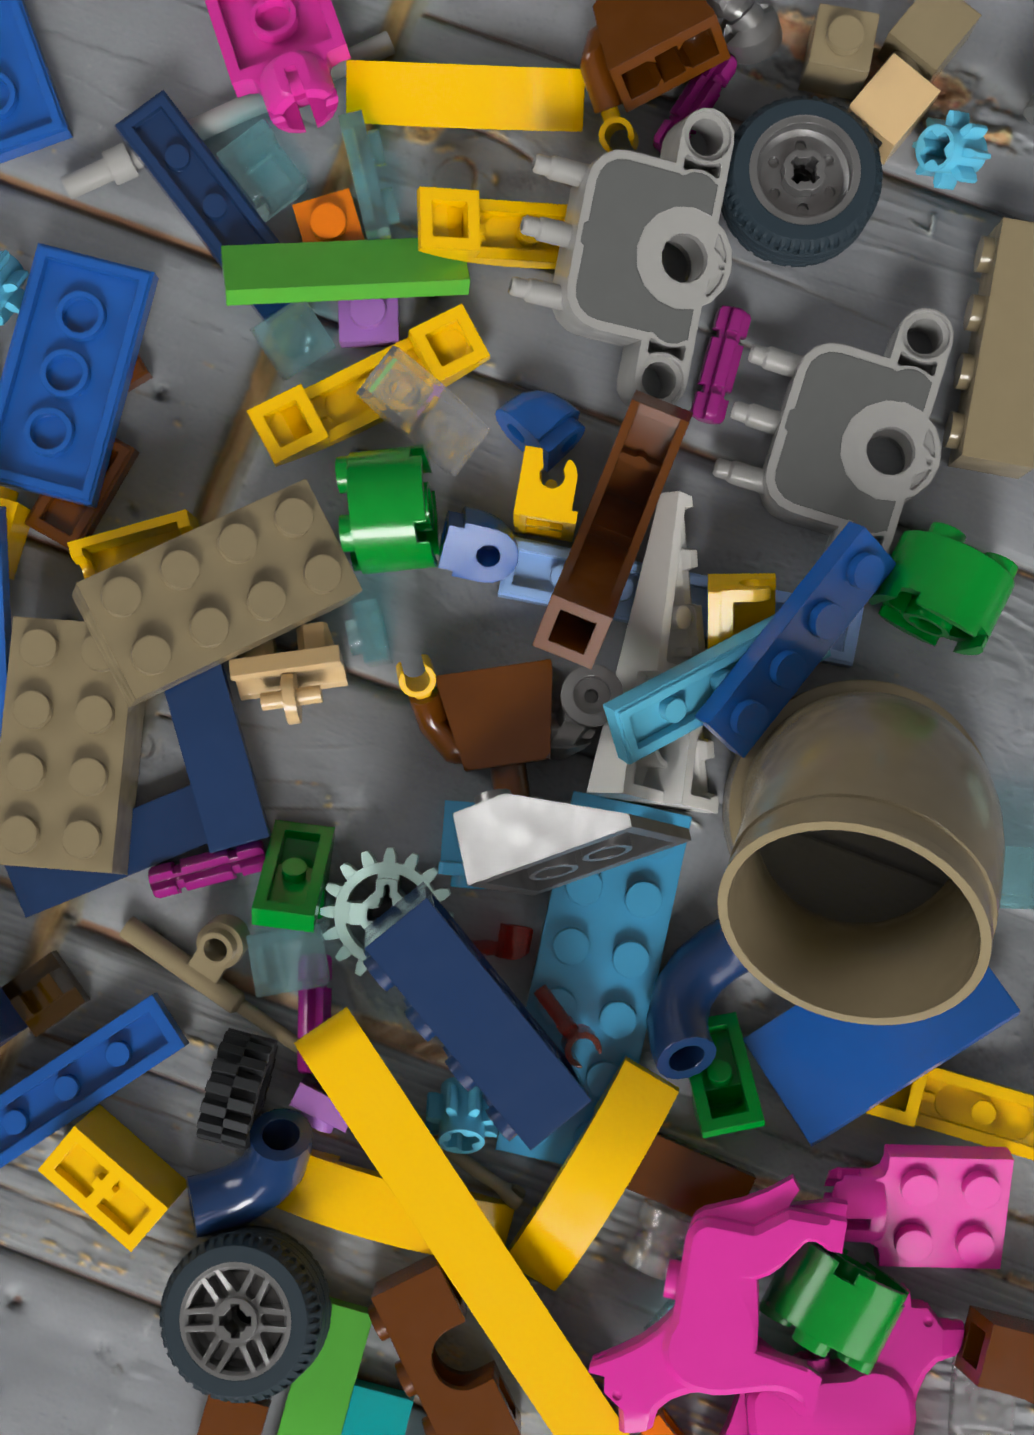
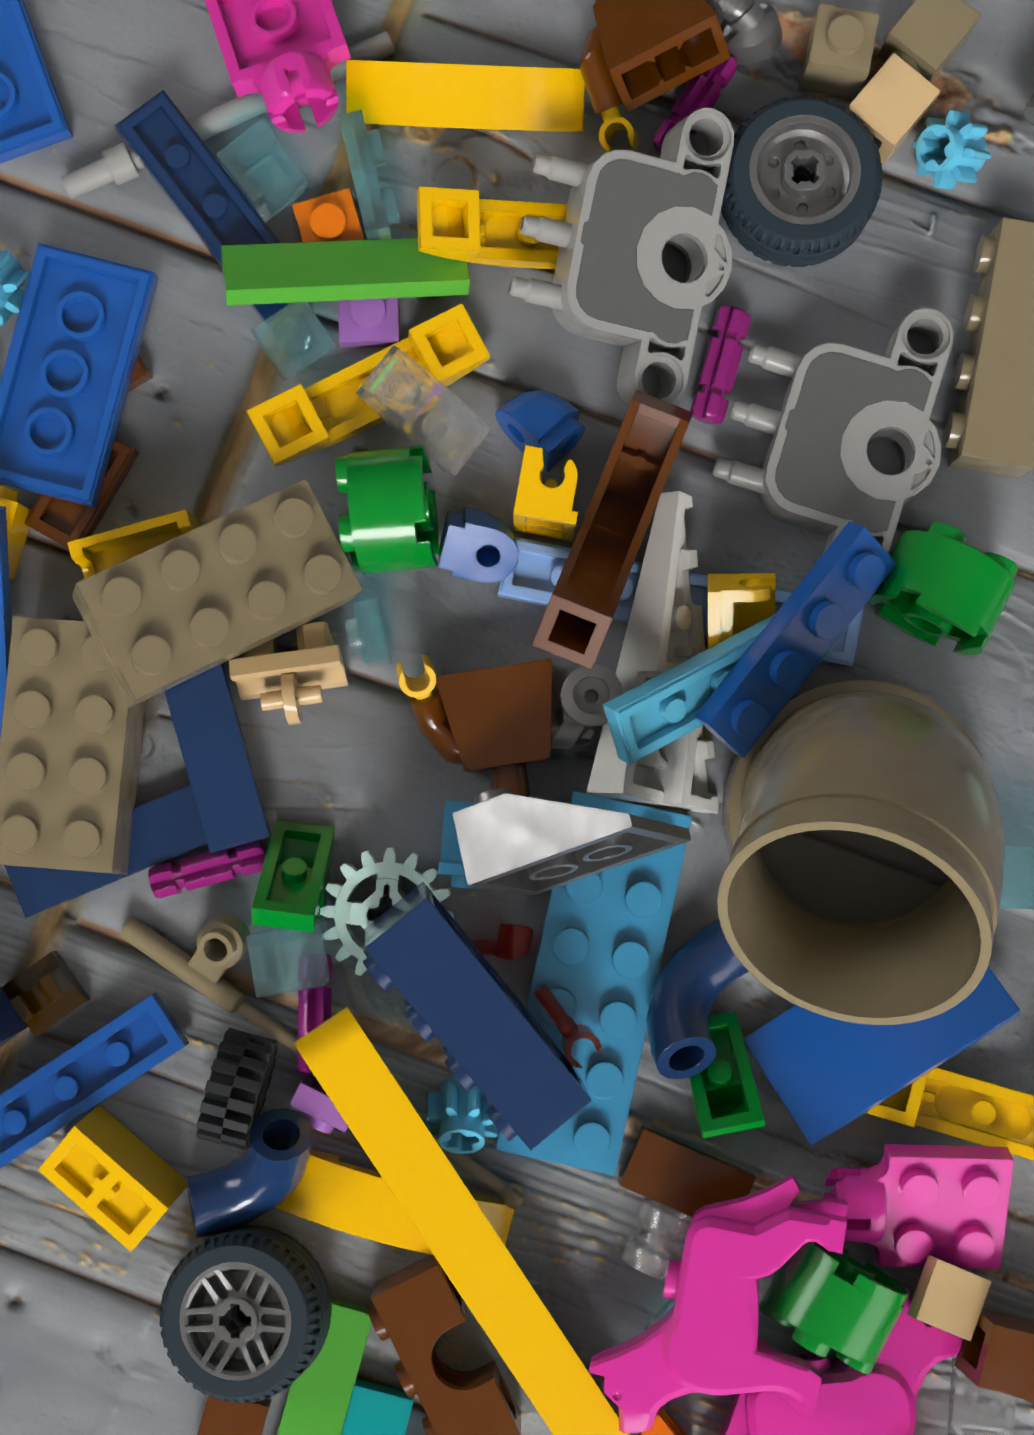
yellow slope [508,1056,679,1291] -> none
none -> tan tile [907,1255,992,1342]

